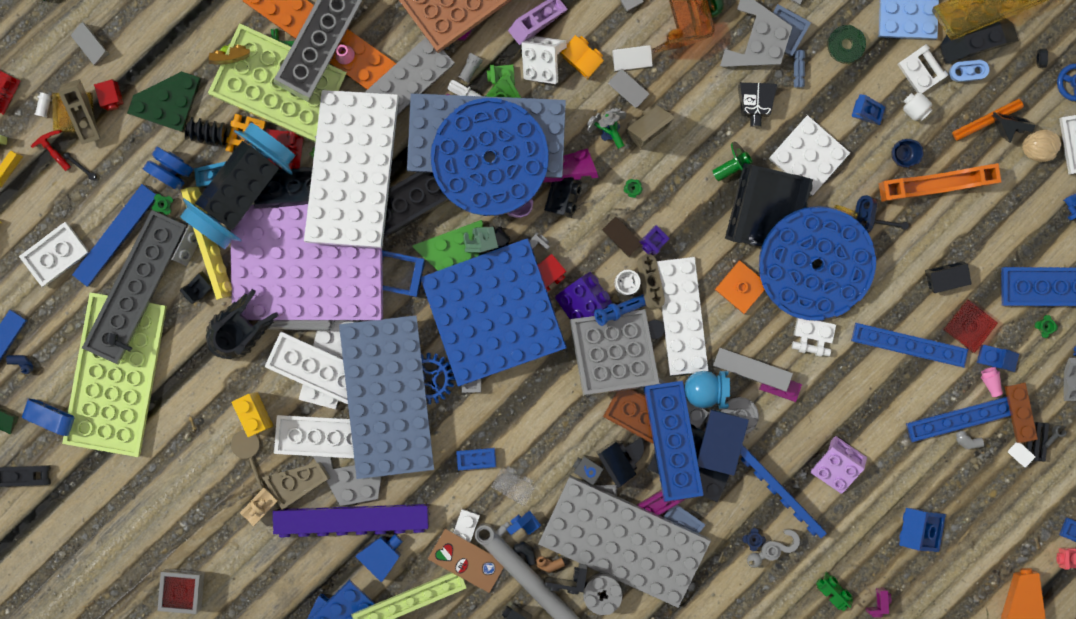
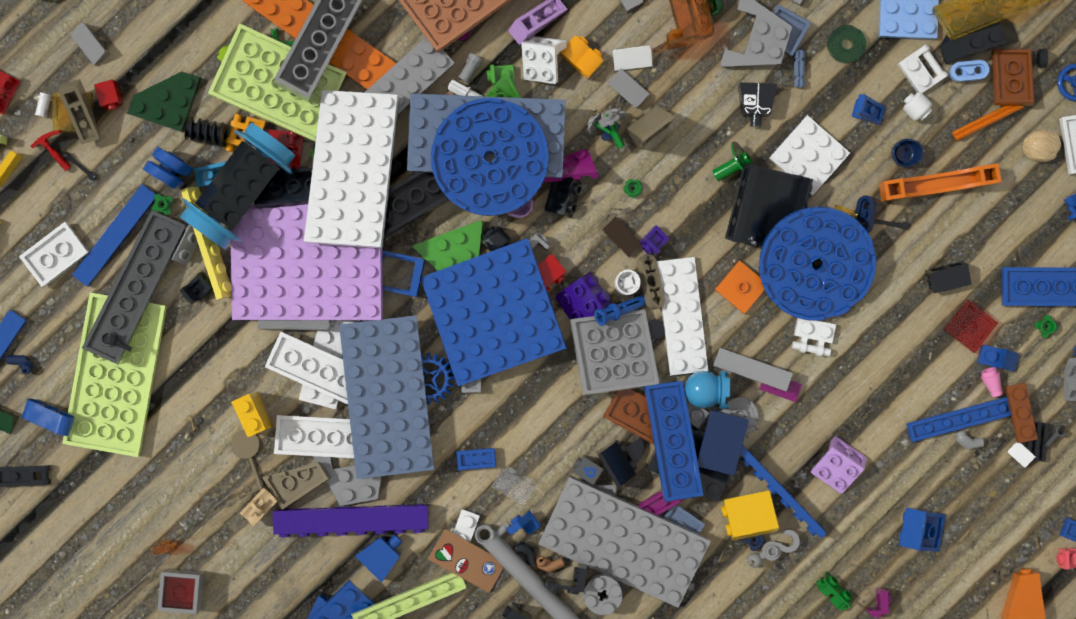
black piece [206,289,279,360] -> none
pearl gold slope [209,45,250,65] -> none
bright pink cone [335,45,354,64] -> none
sand green hinge [464,227,498,252] -> none
blue tile [851,323,968,368] -> none
black slope [992,112,1036,143] -> none
none -> clear orange plate [152,539,177,555]
none -> yellow brick [721,490,779,541]
none -> dark orange tile [991,49,1035,106]

